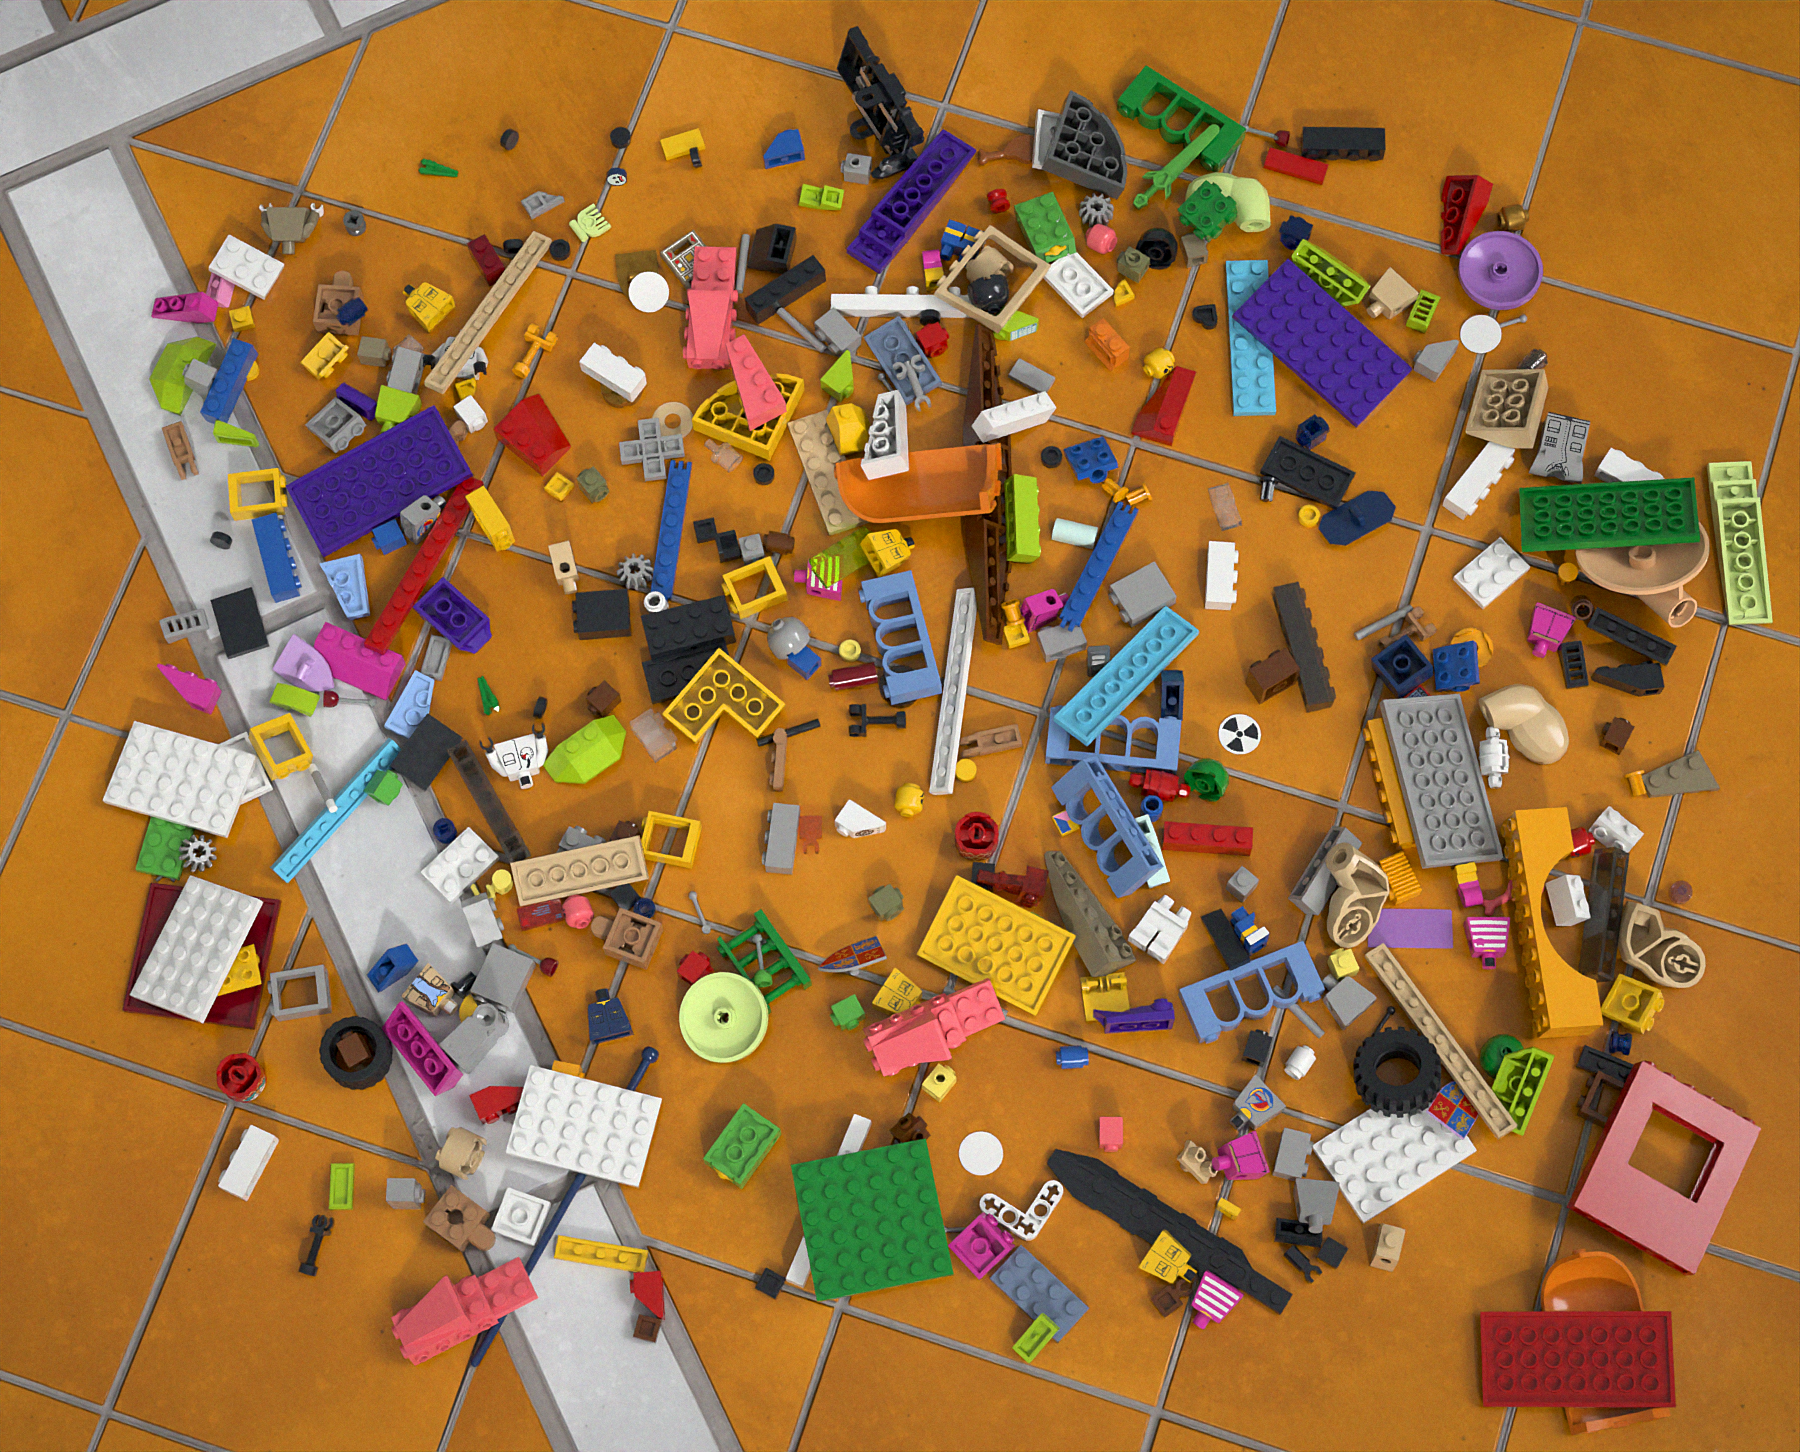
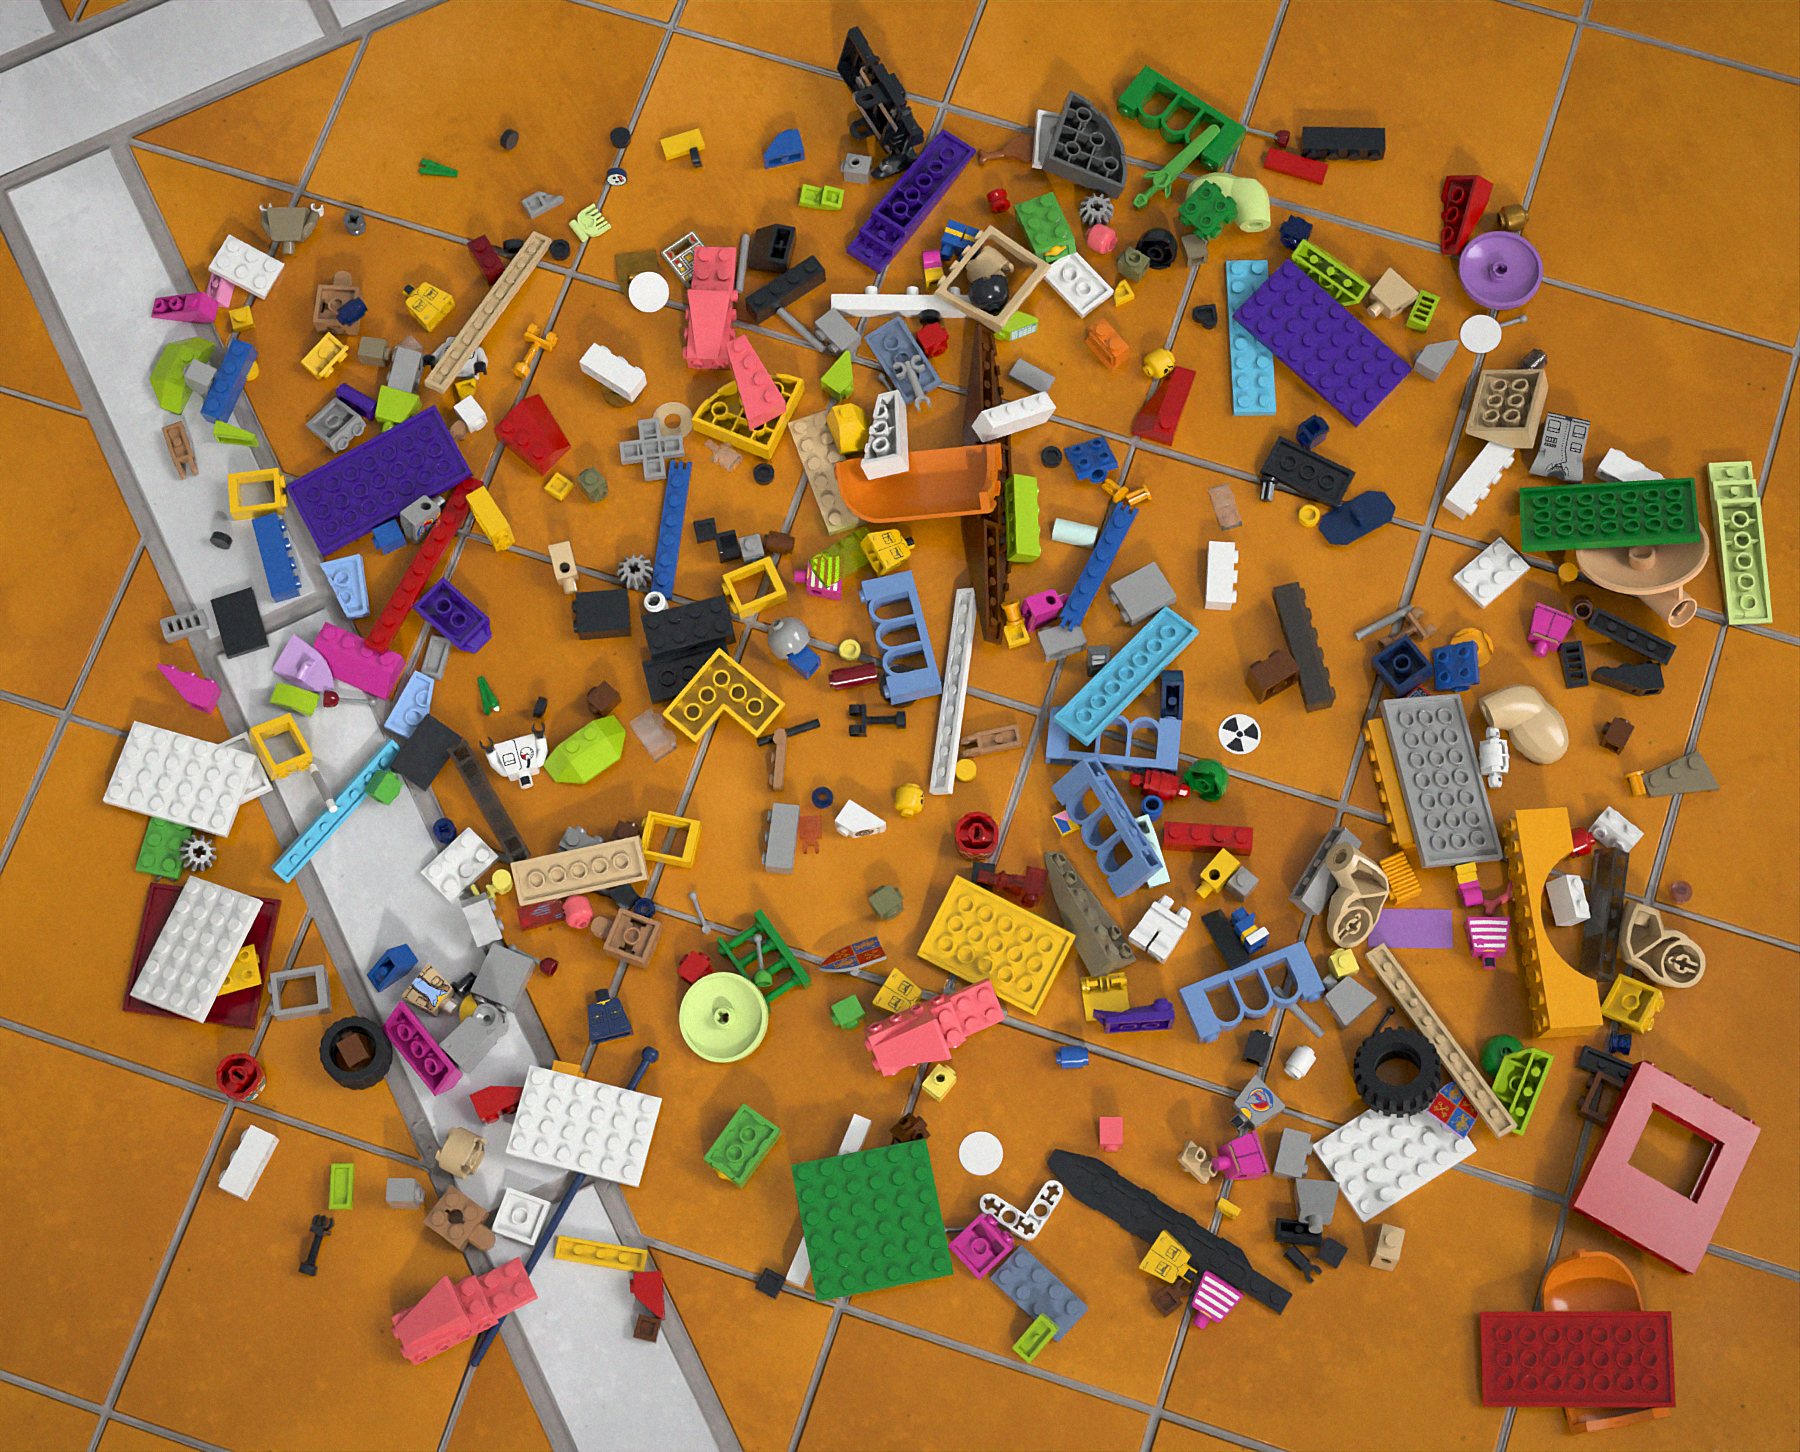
none -> clear blue plate [812,787,834,809]
none -> yellow torso [1195,848,1241,899]

